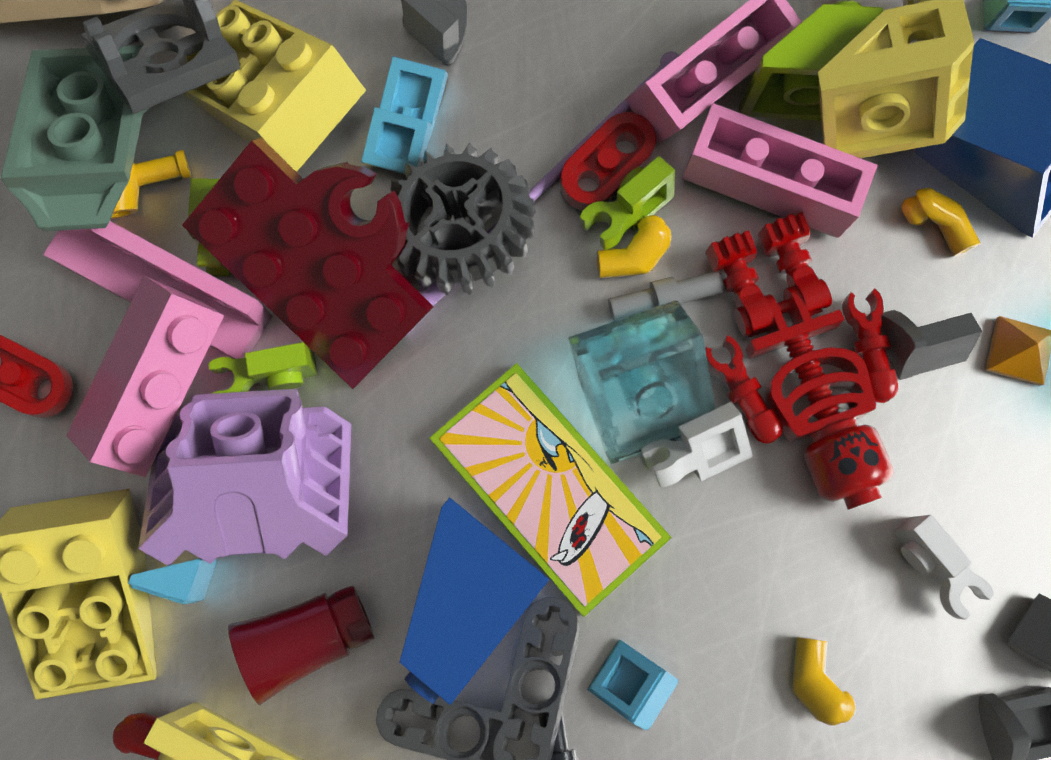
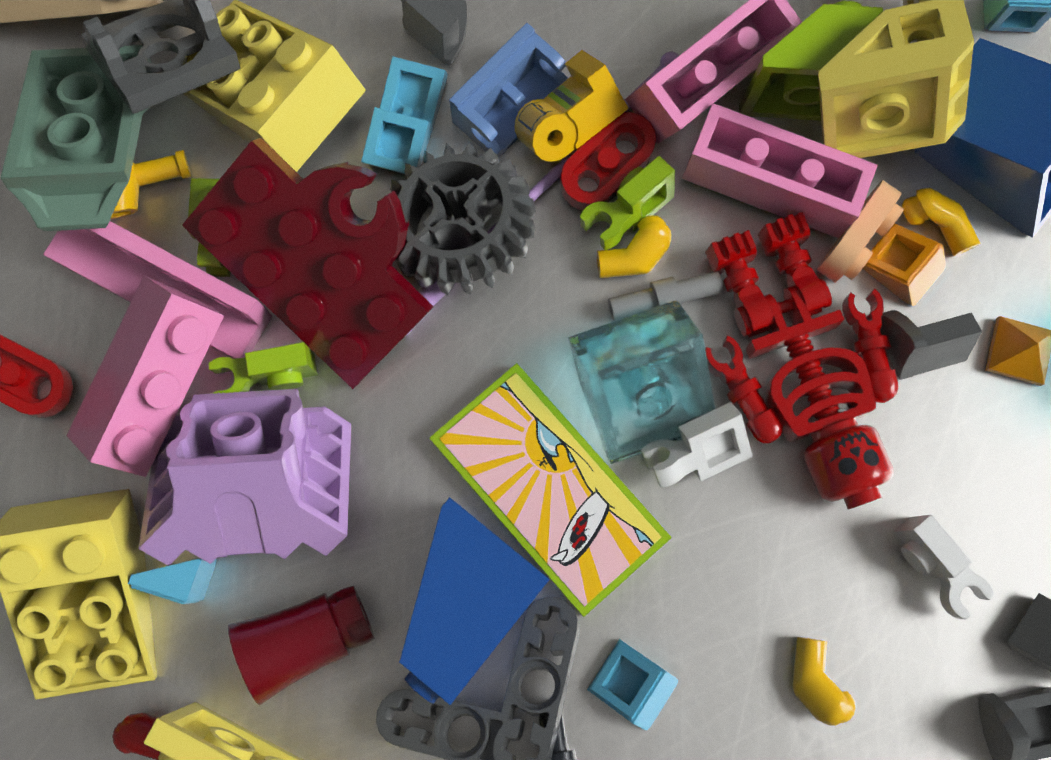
none -> medium blue hinge [449,23,568,158]
none -> yellow leg [514,50,629,162]
none -> light nougat plate [816,180,904,283]
none -> light orange slope [862,223,946,306]

